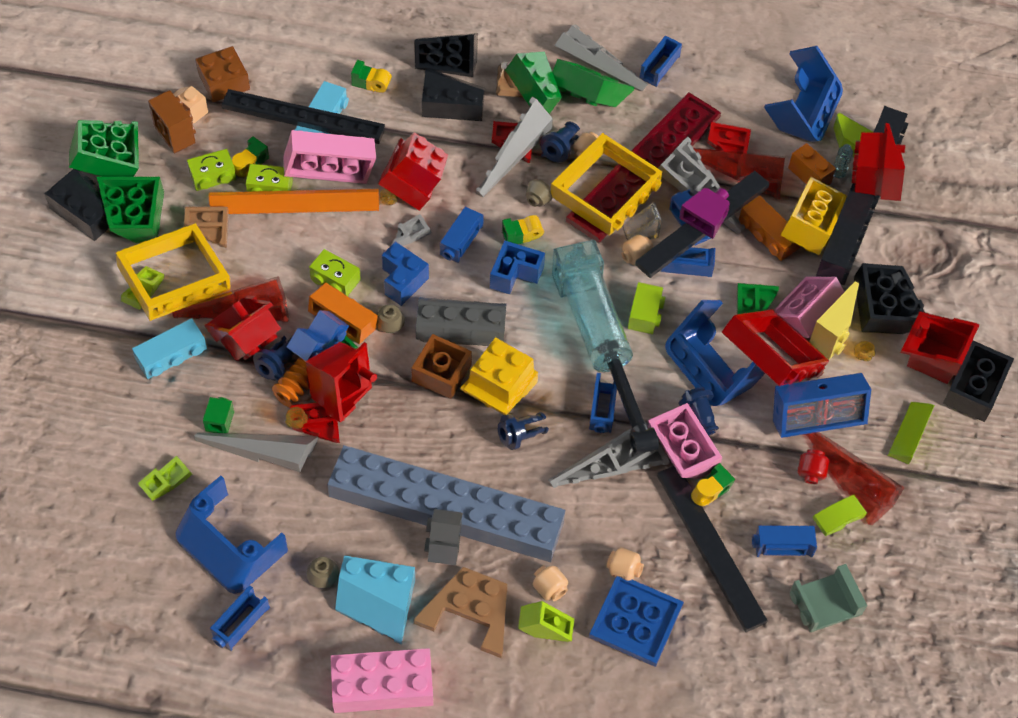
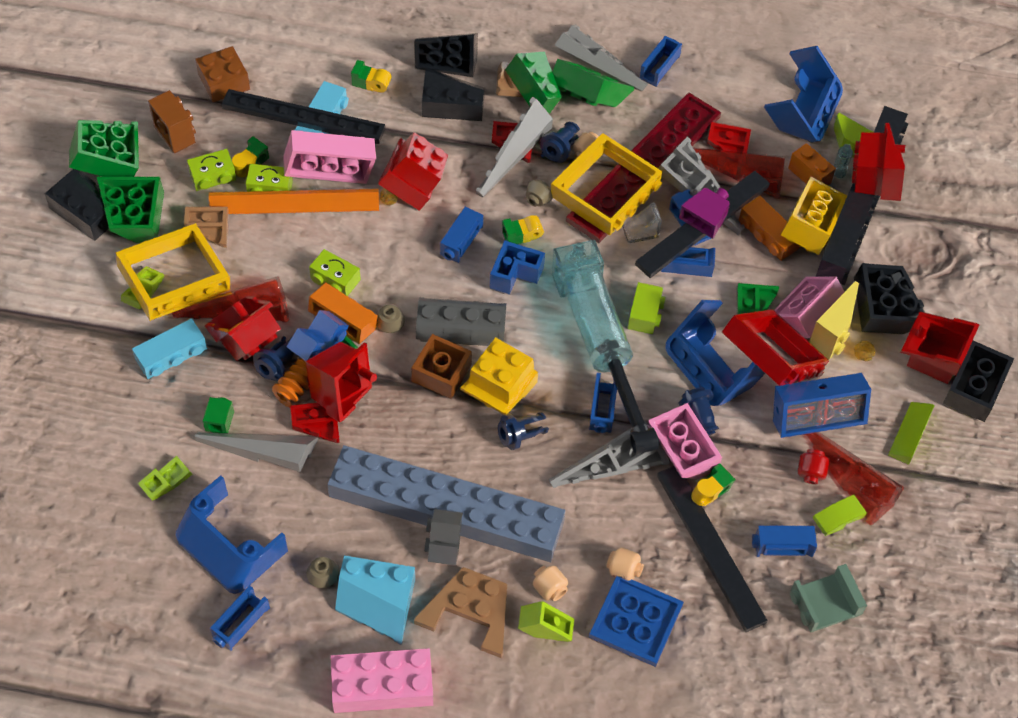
light nougat slope [173,86,208,124] -> none
clear yellow plate [285,407,308,429] -> none
blue brick [382,241,429,306] -> none
light grey slope [393,214,432,246] -> none
light nougat head [621,235,654,266] -> none

